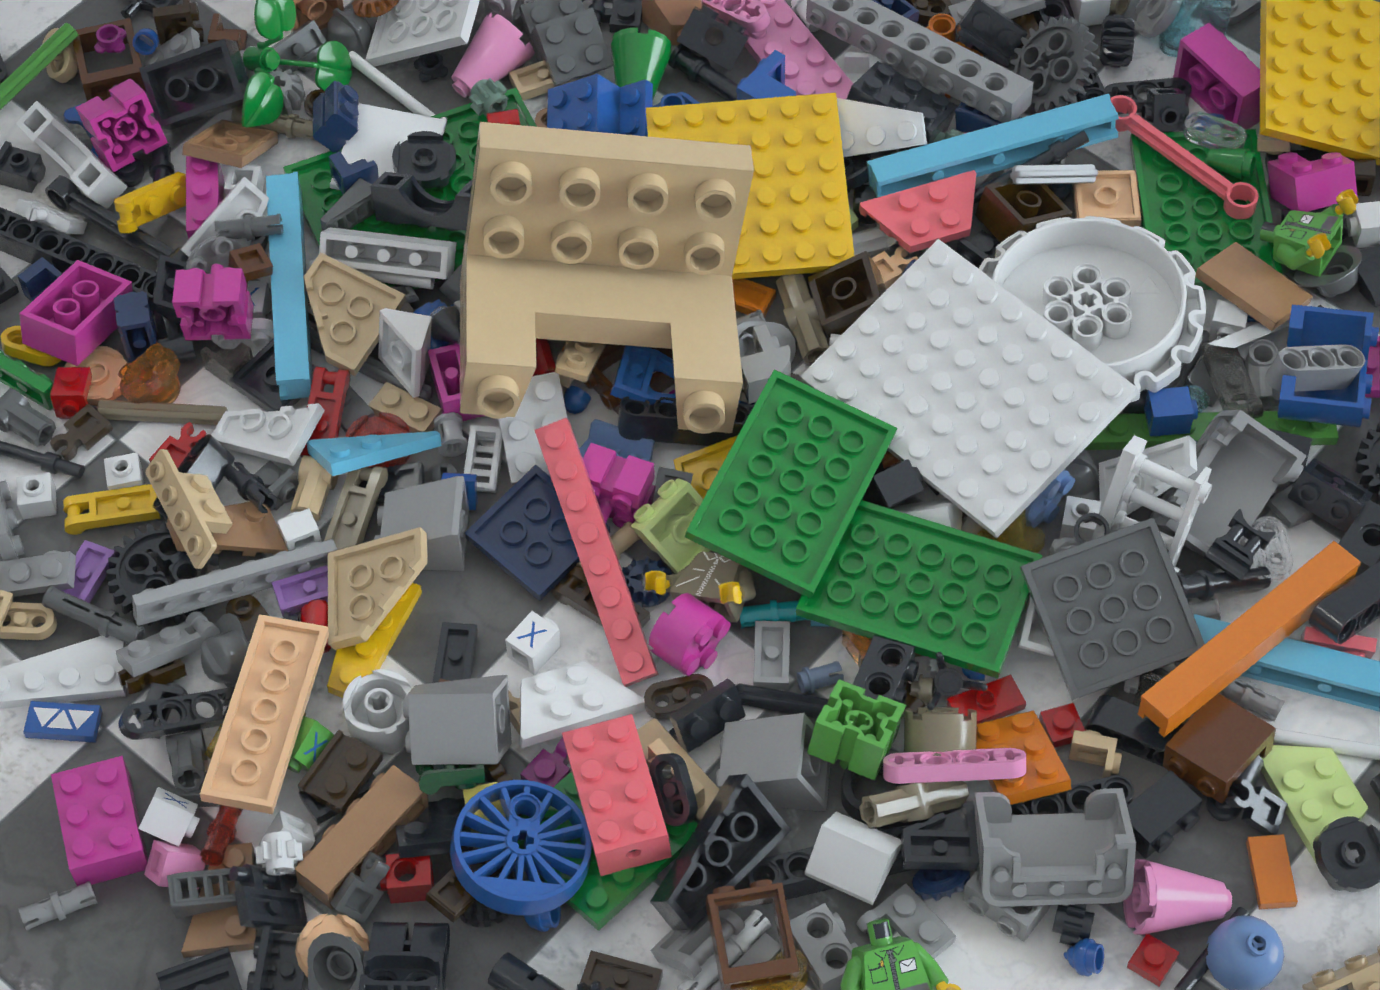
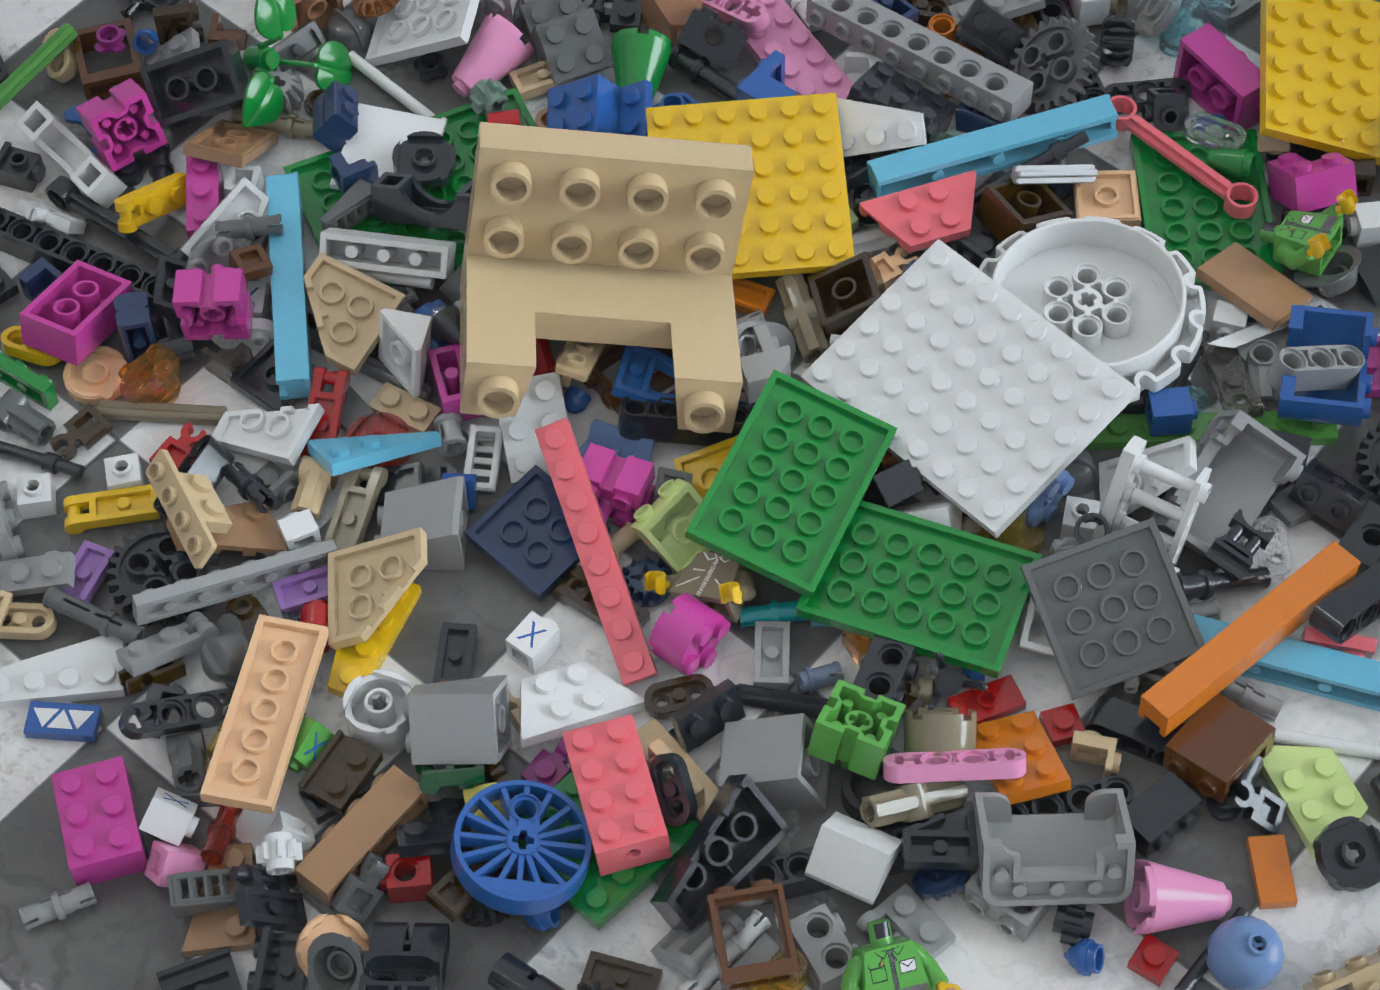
red bracket [50,367,92,419] -> none

